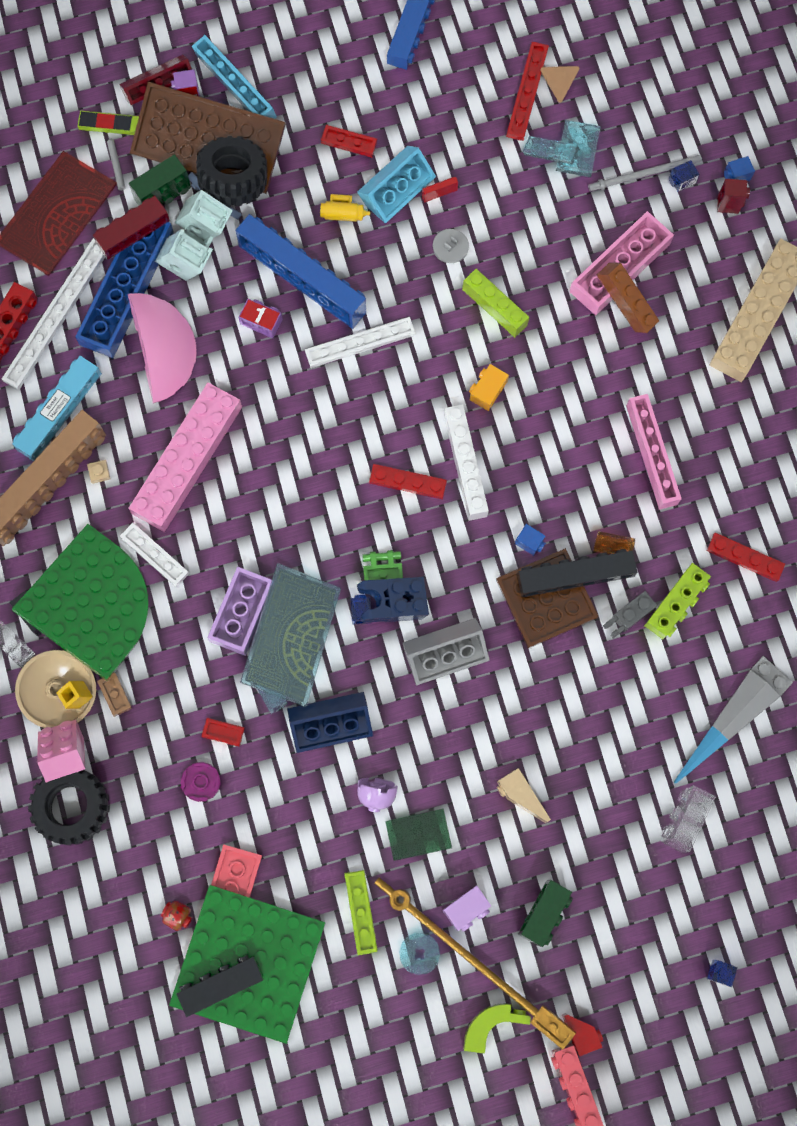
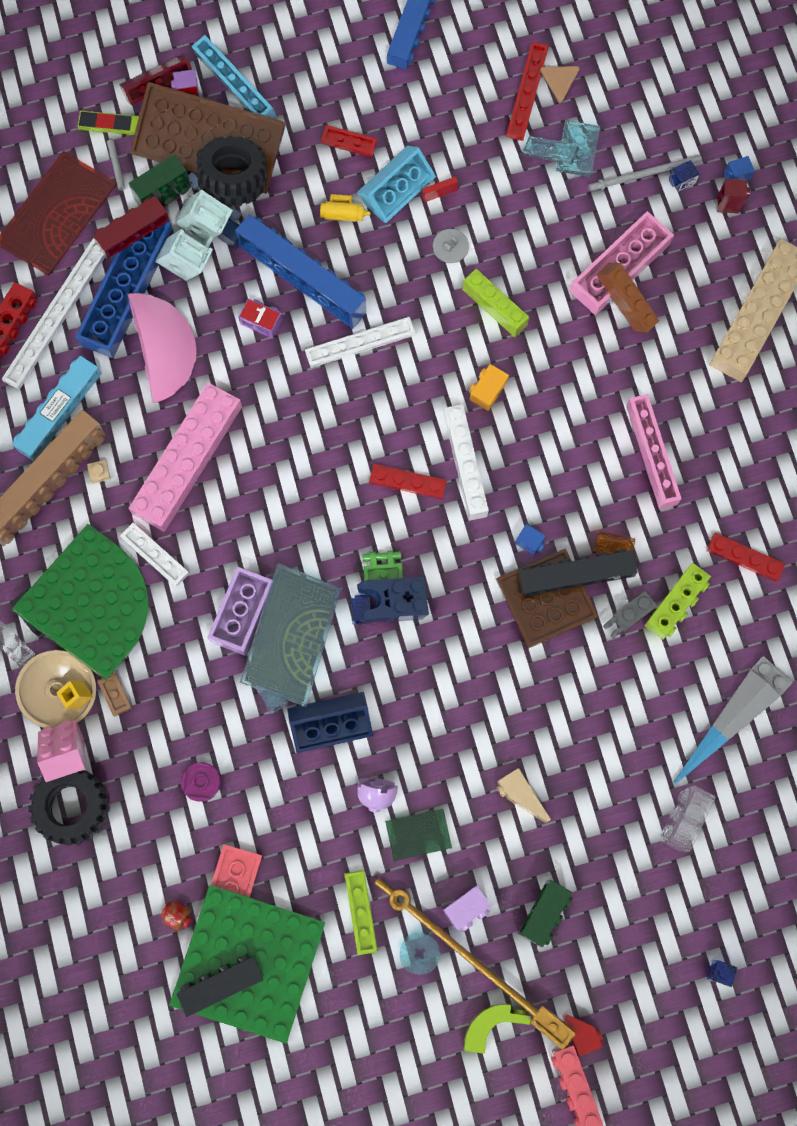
red tile [201,718,245,747] -> none
light grey slope [402,618,490,686] -> none
none -> dark blue brick [218,218,239,250]

